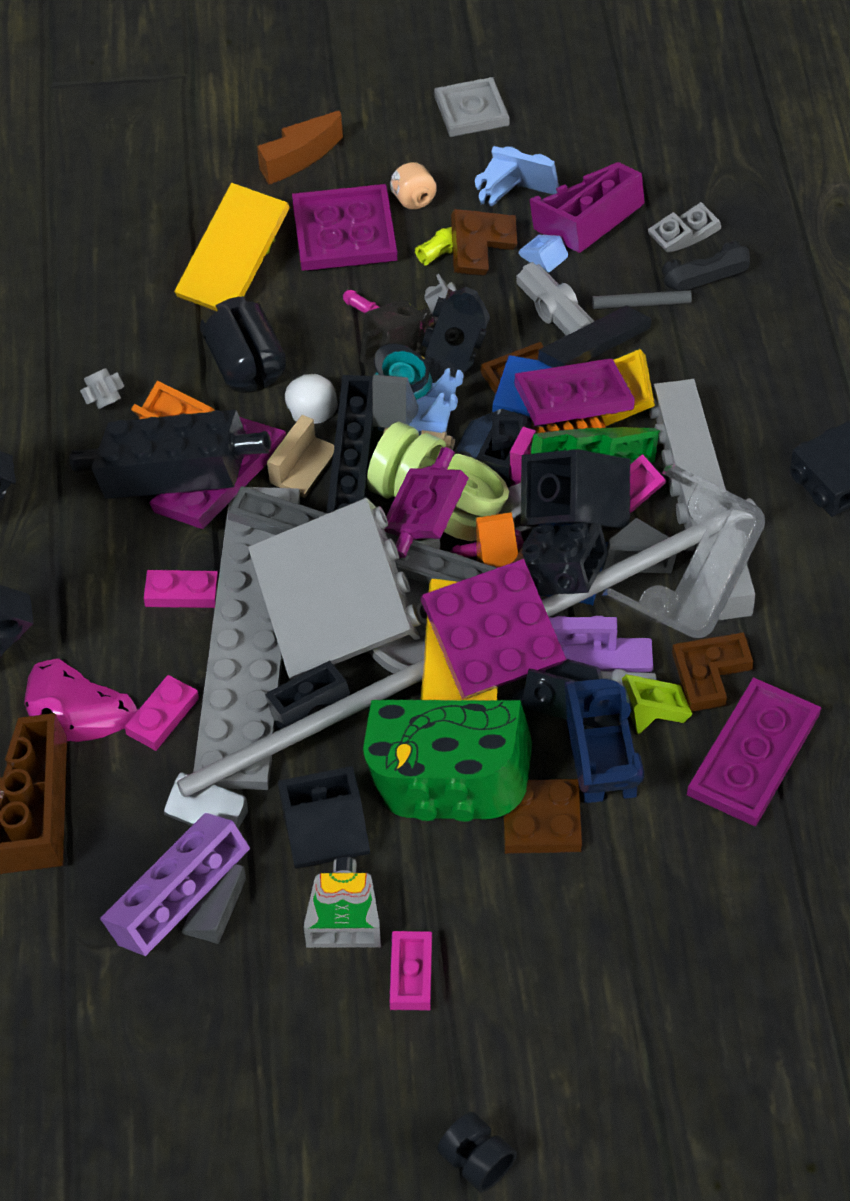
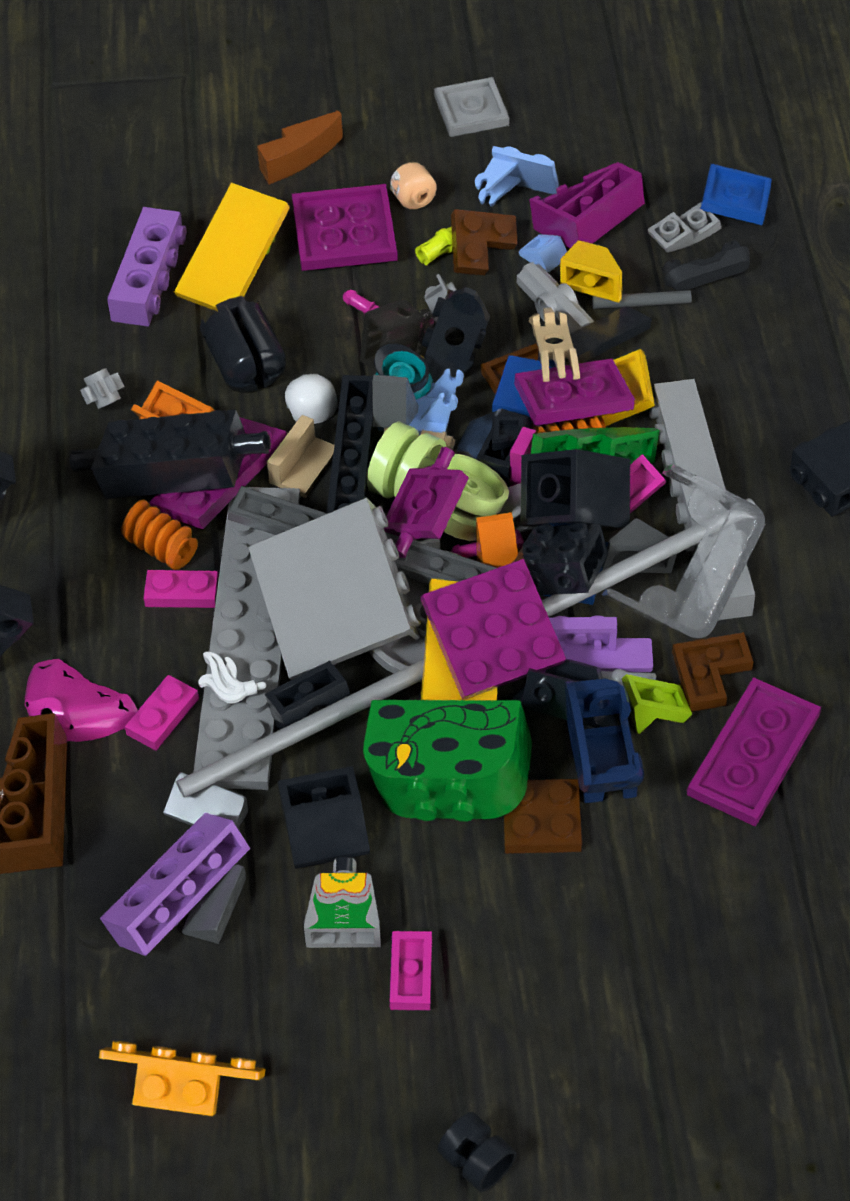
none -> light orange bracket [99,1041,265,1116]
none -> medium lavender brick [107,207,186,327]
none -> orange piece [121,500,198,570]
none -> white piece [199,652,267,703]
none -> tan piece [529,307,580,382]
none -> yellow slope [560,240,622,303]
none -> blue tile [700,164,772,225]

